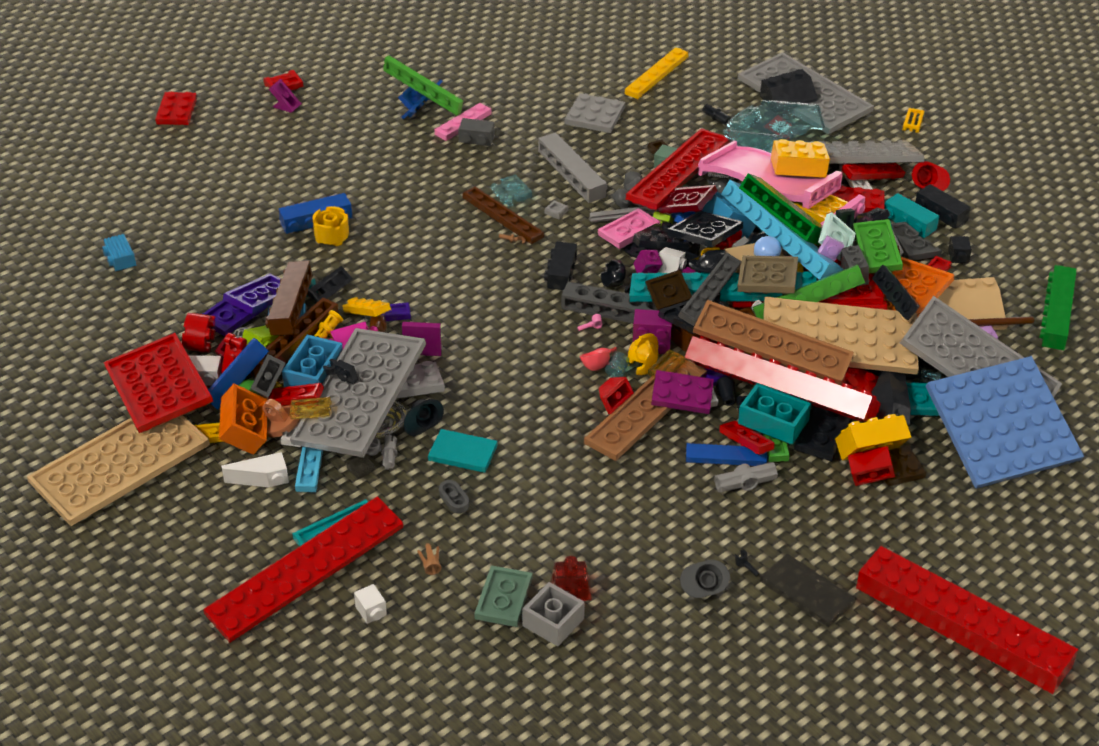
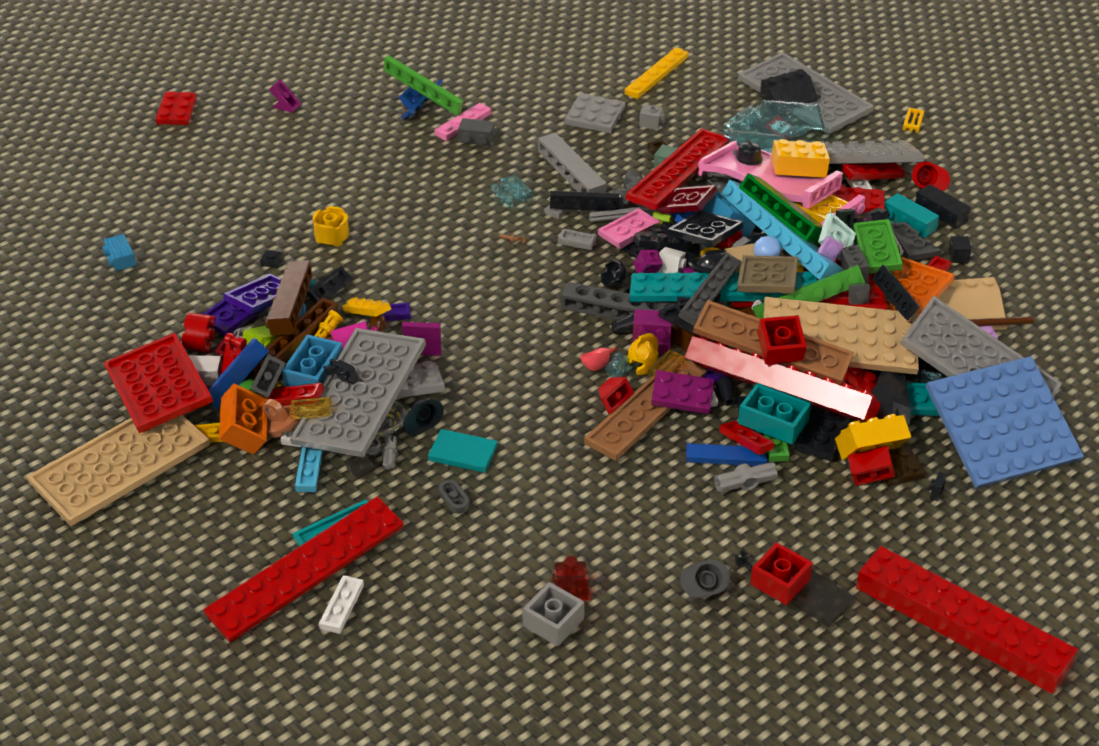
white slope [221,452,289,487] -> none
red plate [263,70,304,90] -> none
blue brick [278,193,352,234] -> none
white brick [354,584,387,624] -> none
medium nougat piece [417,543,441,575] -> none
reddish brown tile [462,187,544,244] -> none
sand green plate [474,565,533,627] -> none
black brick [544,241,577,290] -> none
bright pink hand [577,314,603,331] -> none
dark brown plate [645,270,692,311] -> none
black axle [702,104,732,126] -> none
green brick [1039,265,1077,351] -> none
none -> black plate [260,250,284,269]
none -> white plate [319,575,364,634]
none -> black plate [550,191,620,211]
none -> light grey plate [558,229,596,250]
none -> black cone [611,314,634,334]
none -> light grey brick [639,104,665,130]
none -> black piece [733,139,763,165]
none -> red brick [750,542,813,605]
none -> red brick [757,315,807,364]
none -> dark grey plate [848,283,870,305]
none -> black plate [929,472,947,502]

